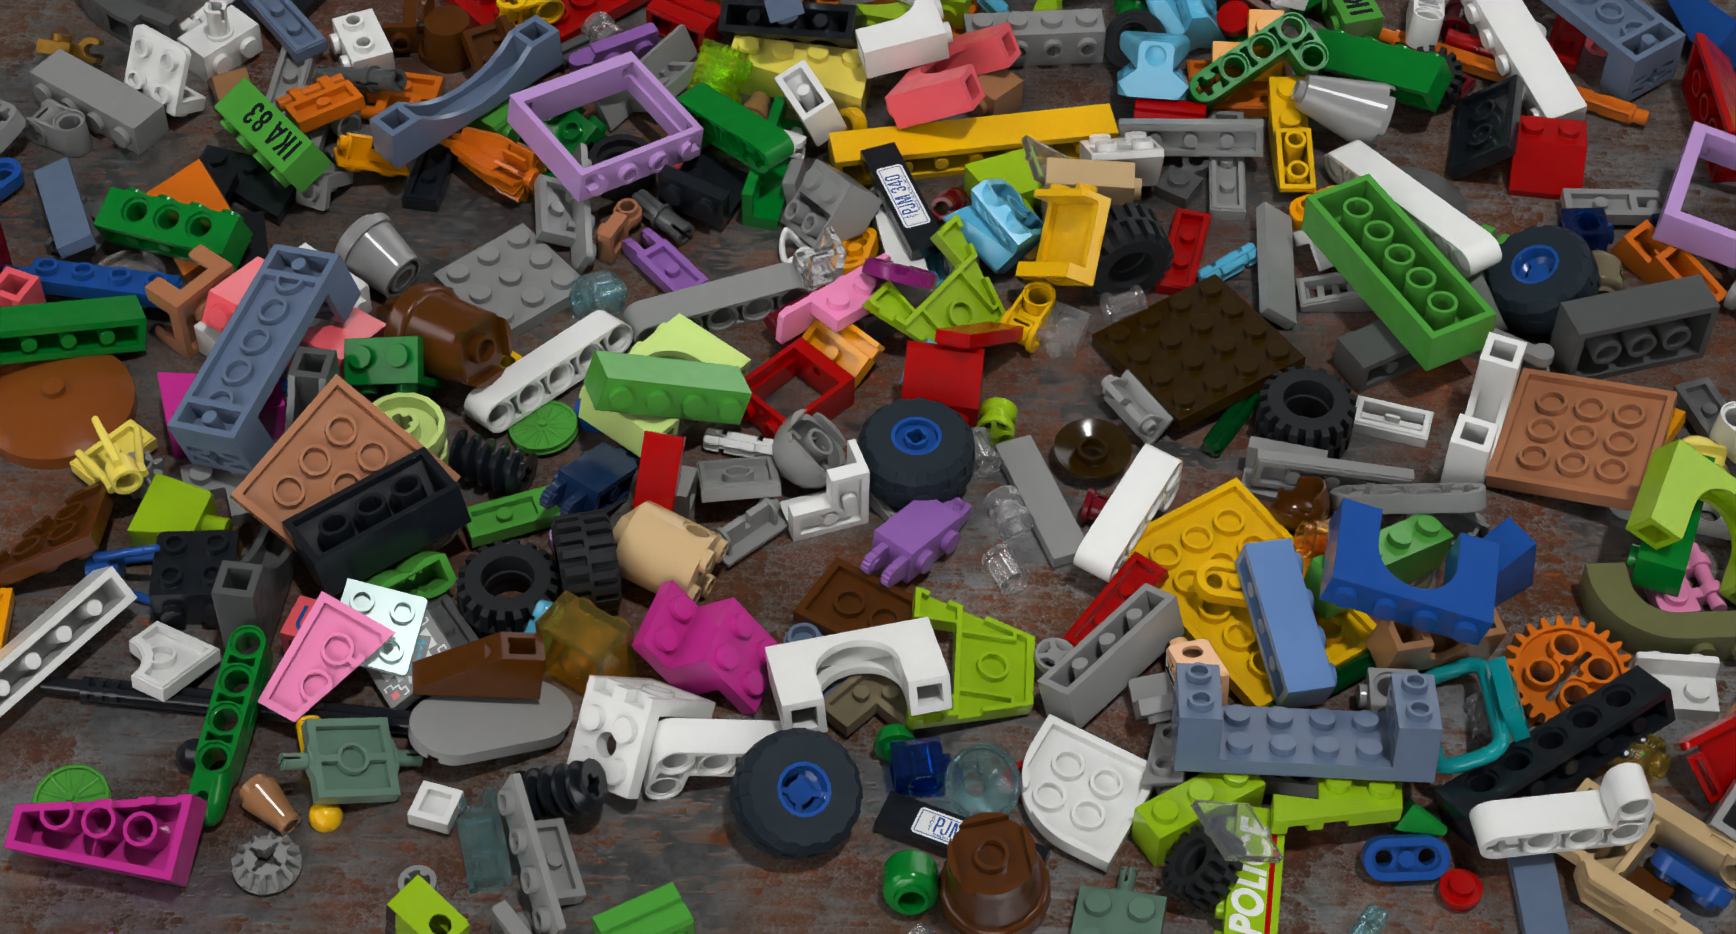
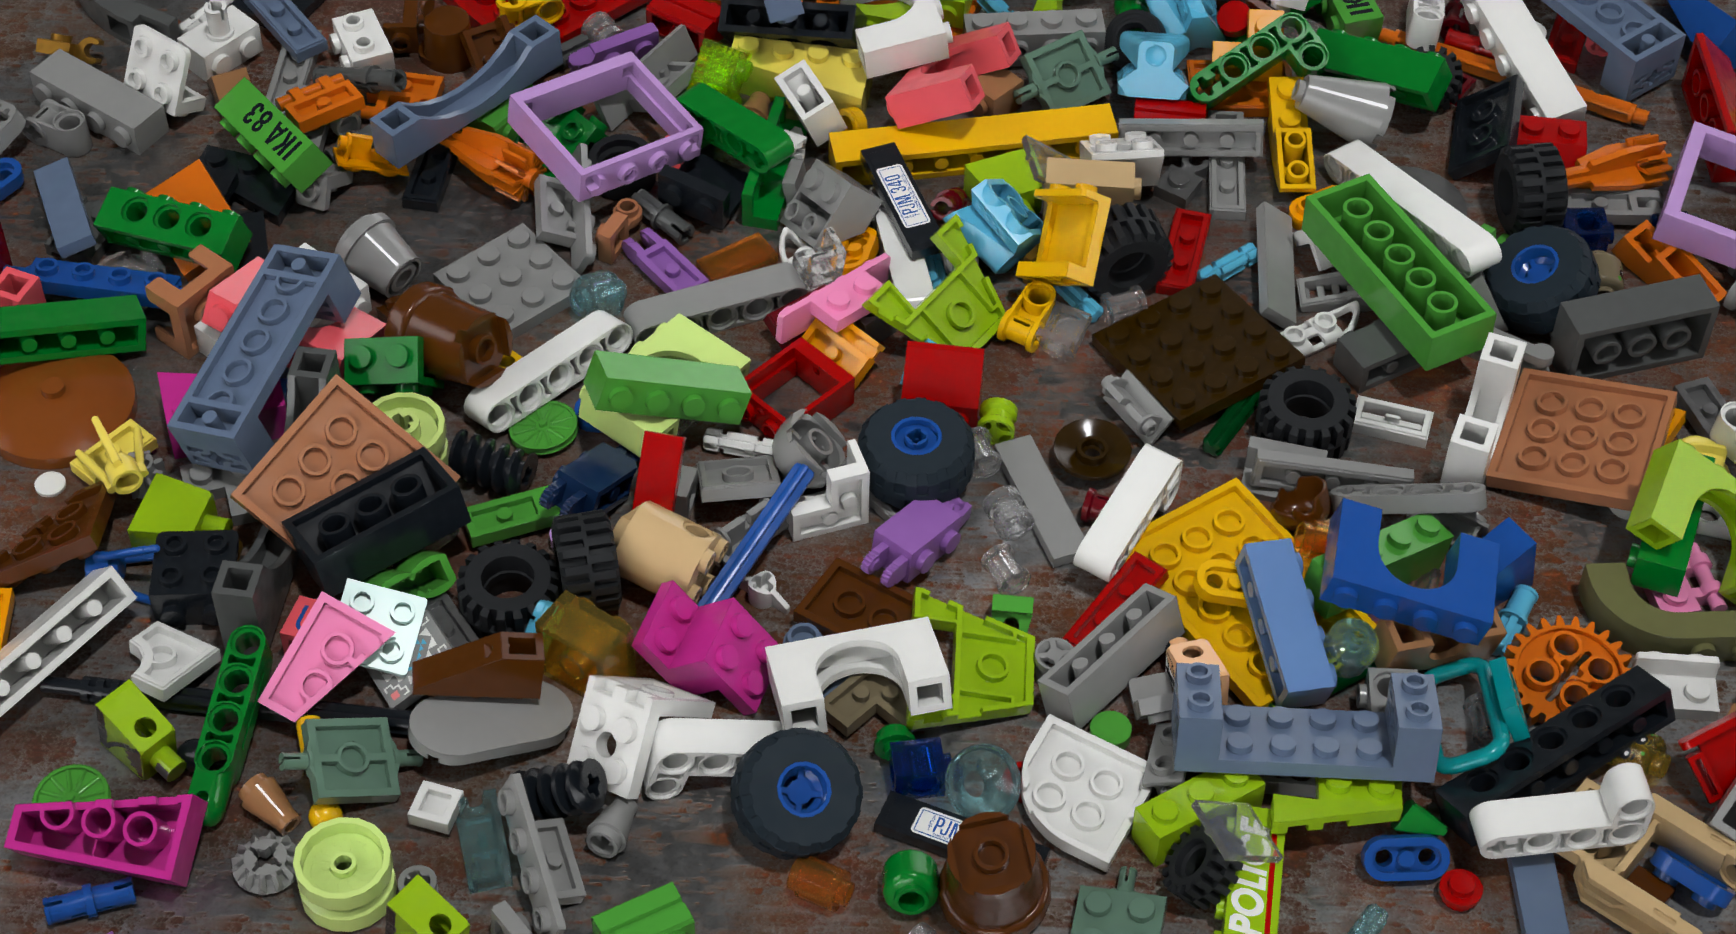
magenta tile [862,257,937,290] -> none
red tile [935,321,1024,350] -> none
none -> white piece [34,471,66,497]
none -> blue pin [42,876,137,926]
none -> lime torso [95,679,187,782]
none -> yellowish green wheel [293,817,397,932]
none -> light grey cone [586,795,638,858]
none -> clear orange tile [696,232,778,282]
none -> blue axle [697,463,814,606]
none -> white piece [739,570,790,615]
none -> clear orange brick [787,856,855,913]
none -> bright green tile [992,594,1034,633]
none -> sand green plate [1013,29,1119,110]
none -> medium azure axle [1053,286,1104,323]
none -> bright green tile [1089,711,1132,749]
none -> white piece [1280,301,1360,358]
none -> clear light blue head [1323,617,1379,678]
none -> medium azure axle [1492,584,1539,657]
none -> black tyre [1493,142,1568,235]
none -> orange piece [1565,133,1673,191]

